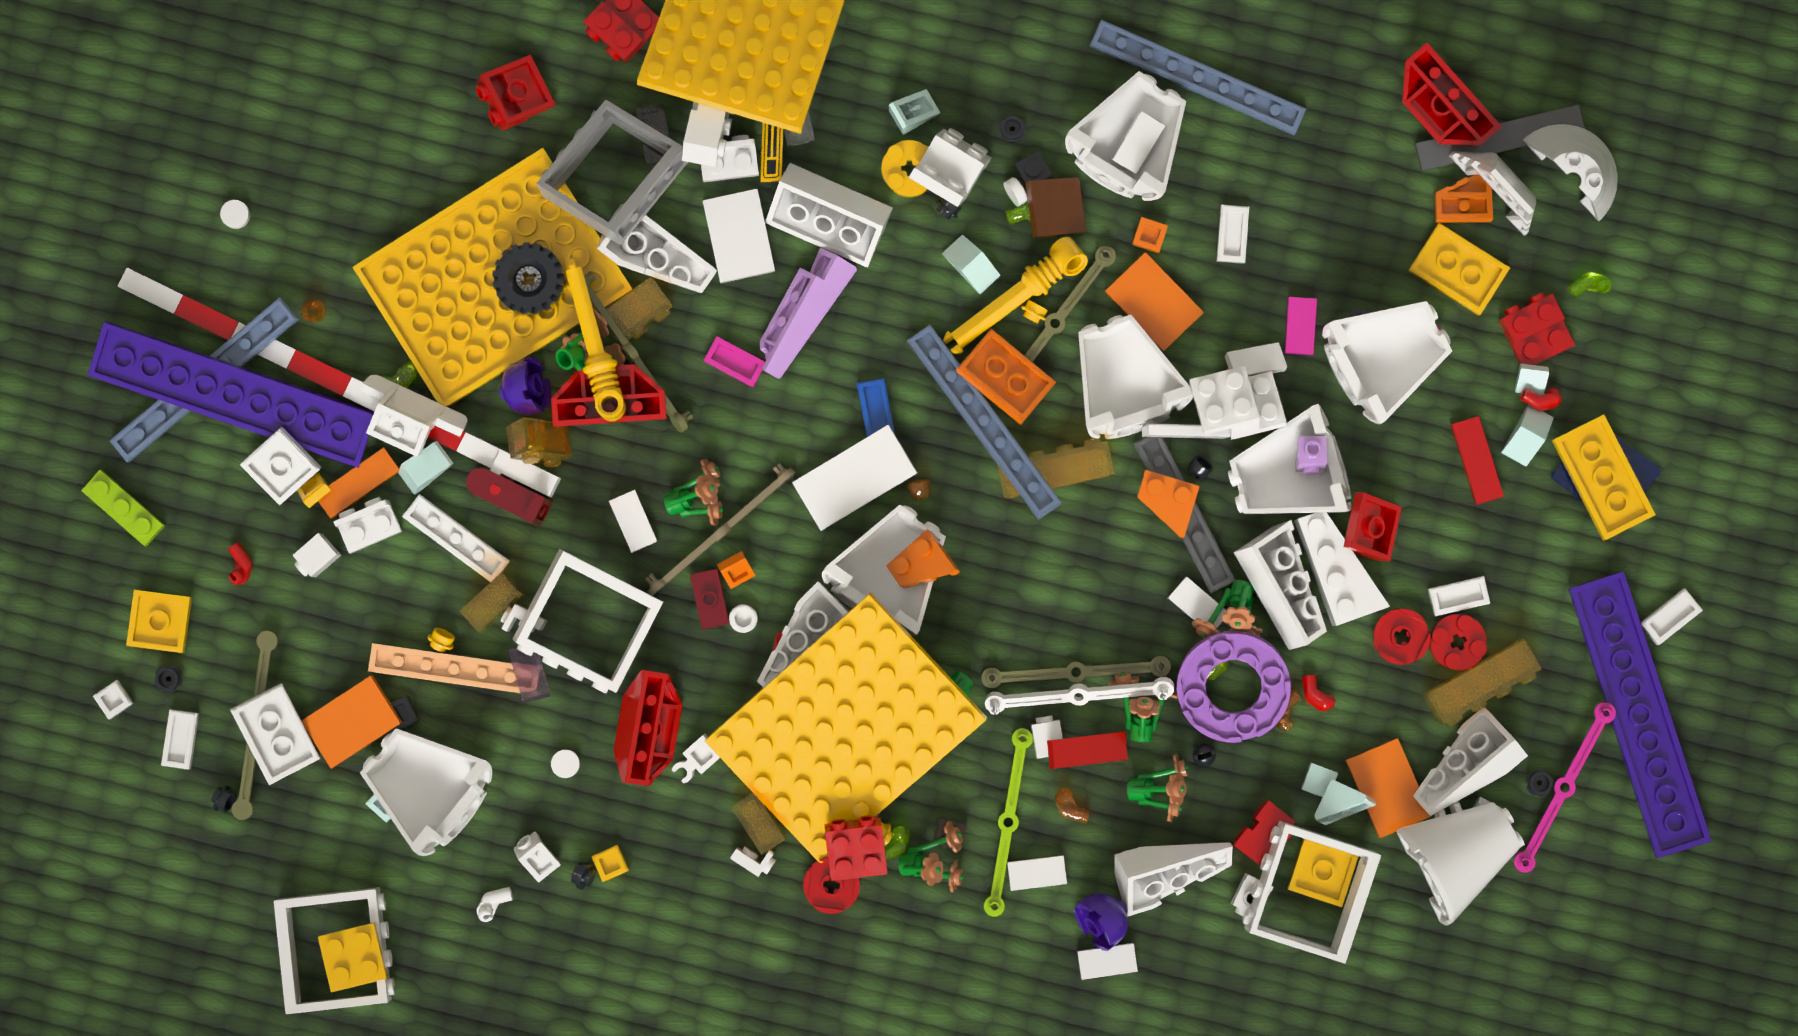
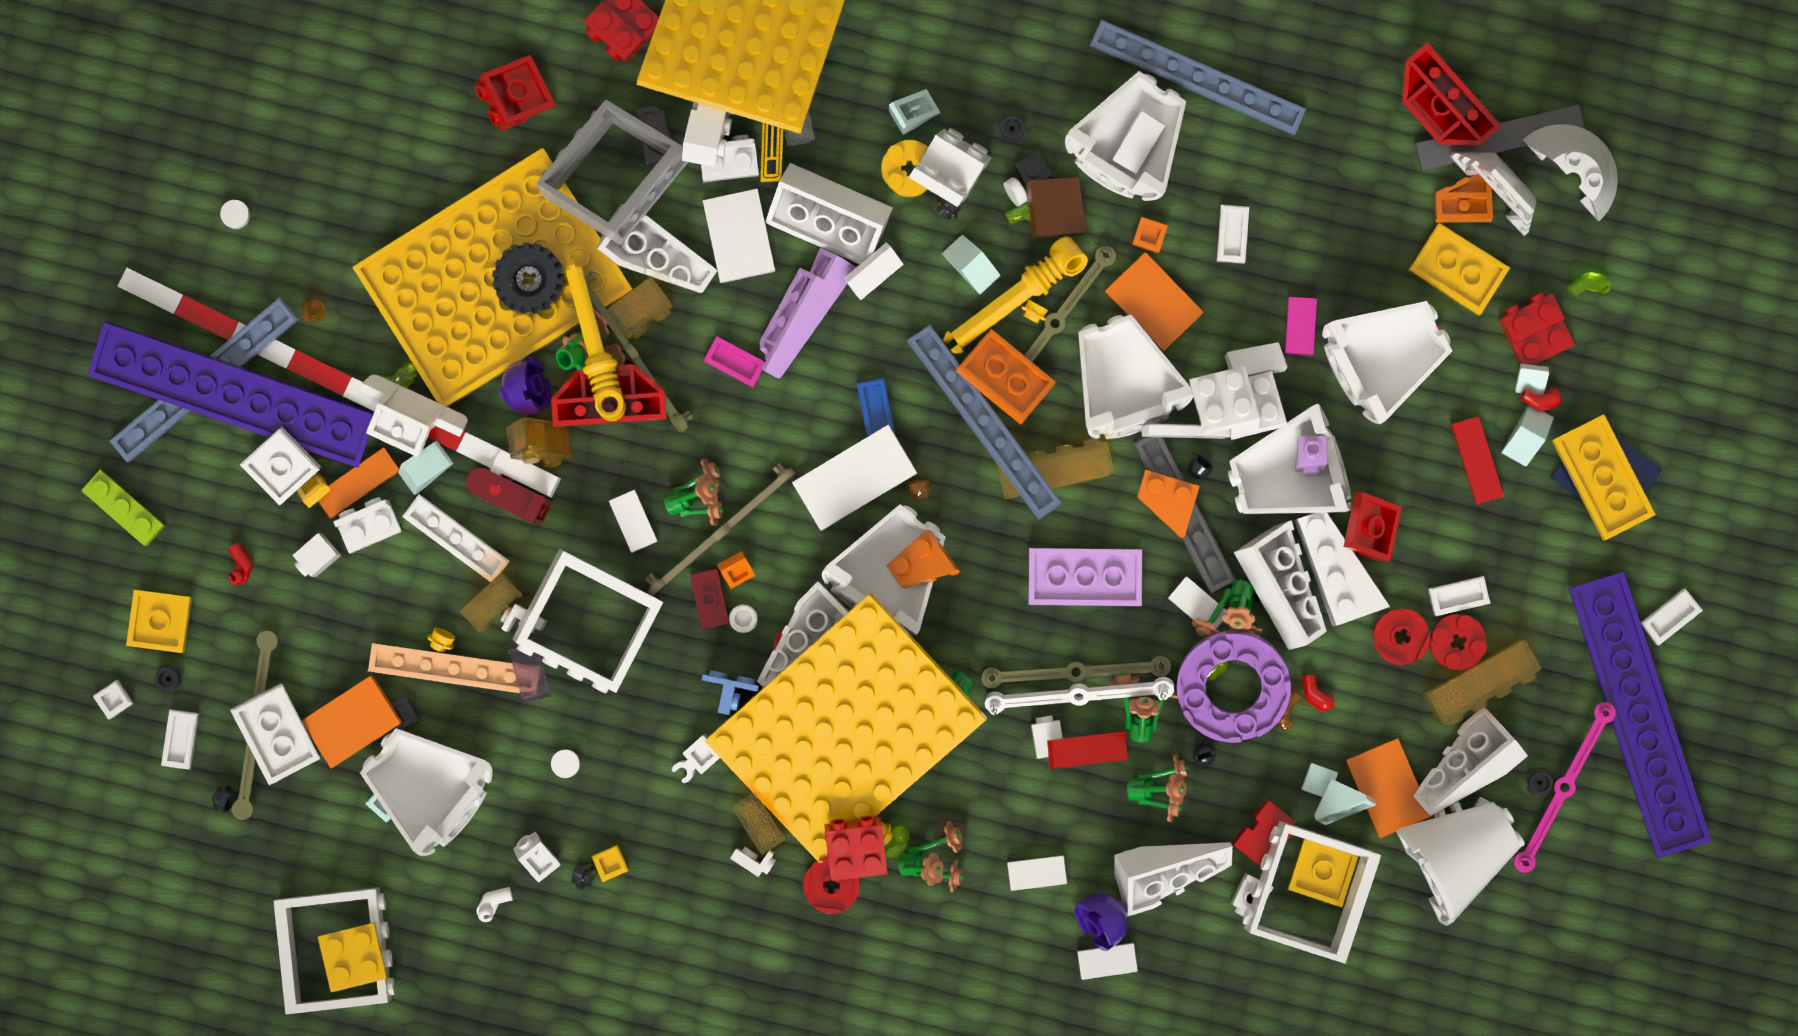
red wedge [613,670,682,786] -> none
lime piece [984,728,1033,917] -> none
clear orange arm [1055,788,1090,824] -> none
none -> medium blue bracket [701,670,761,715]
none -> white tile [843,243,904,300]
none -> lavender plate [1028,548,1142,606]

